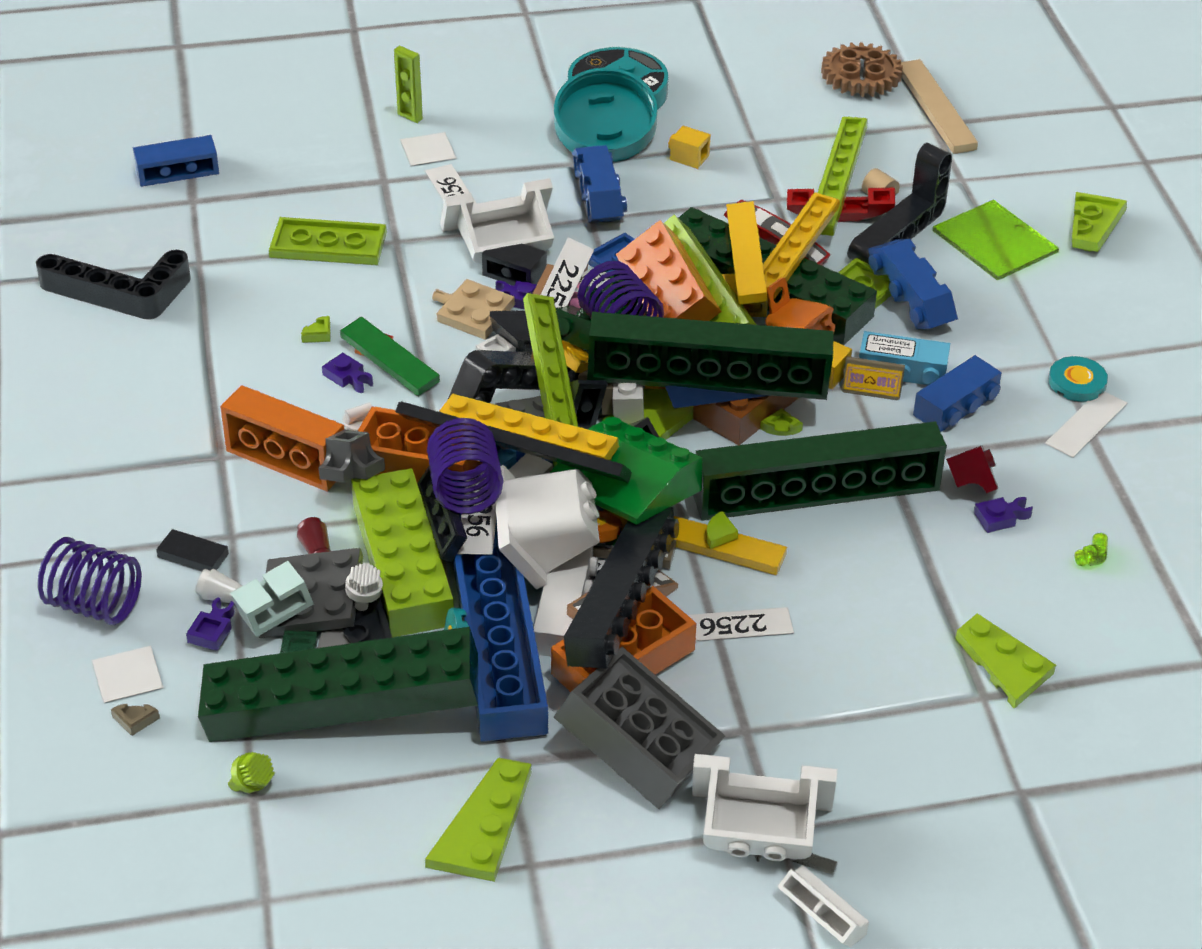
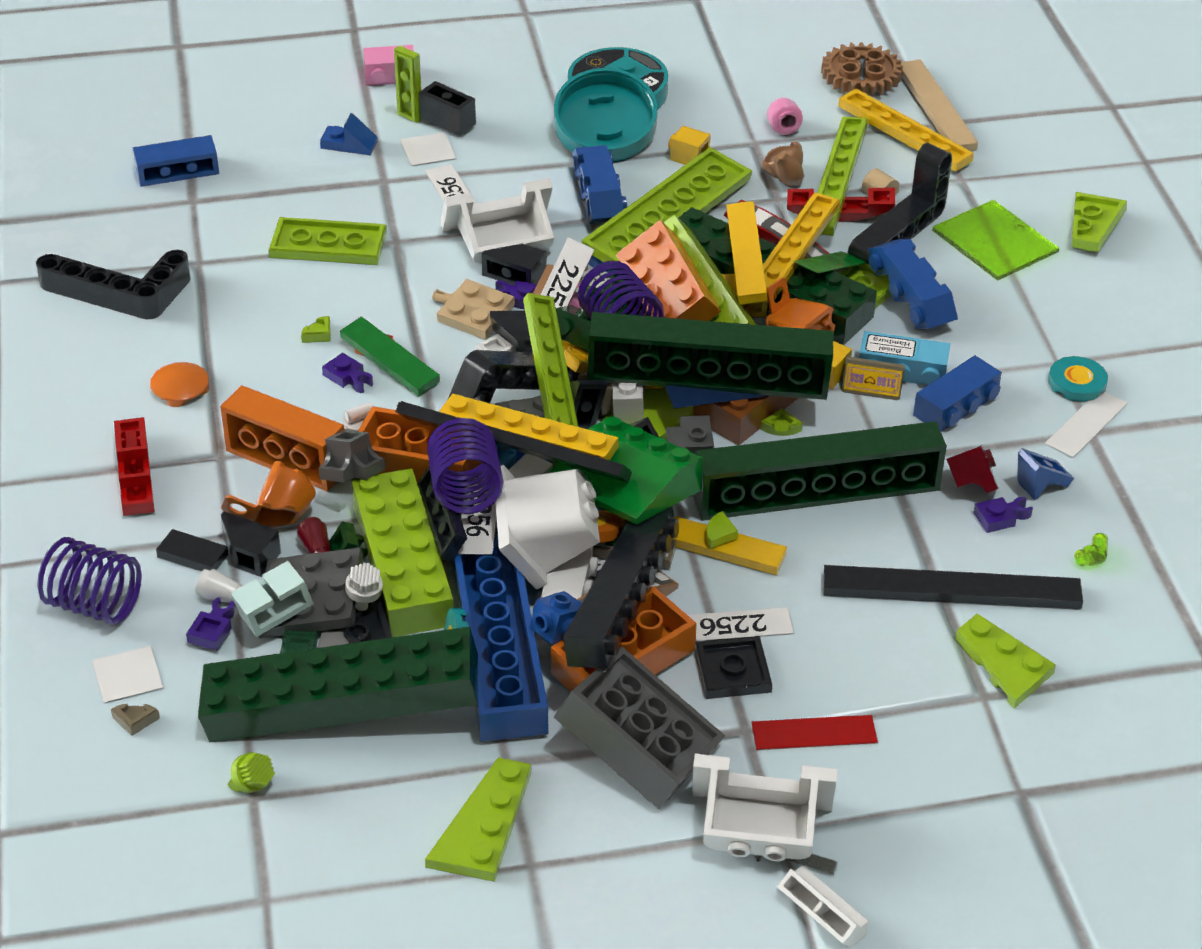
none -> red slope [114,417,155,516]
none -> orange dish [150,362,209,407]
none -> orange piece [221,461,316,527]
none -> black slope [221,511,281,577]
none -> blue slope [320,113,378,156]
none -> dark green tile [329,521,368,560]
none -> bright pink brick [363,45,414,86]
none -> black brick [419,81,476,136]
none -> blue brick [529,591,582,644]
none -> lime plate [581,147,752,262]
none -> dark grey brick [665,415,714,454]
none -> black tile [695,636,772,699]
none -> red sticker [751,715,878,750]
none -> medium nougat hair [762,142,805,187]
none -> bright pink head [767,98,803,135]
none -> green sticker [793,251,867,273]
none -> black tile [823,565,1083,609]
none -> yellow plate [838,88,974,172]
none -> blue slope [1017,448,1075,500]

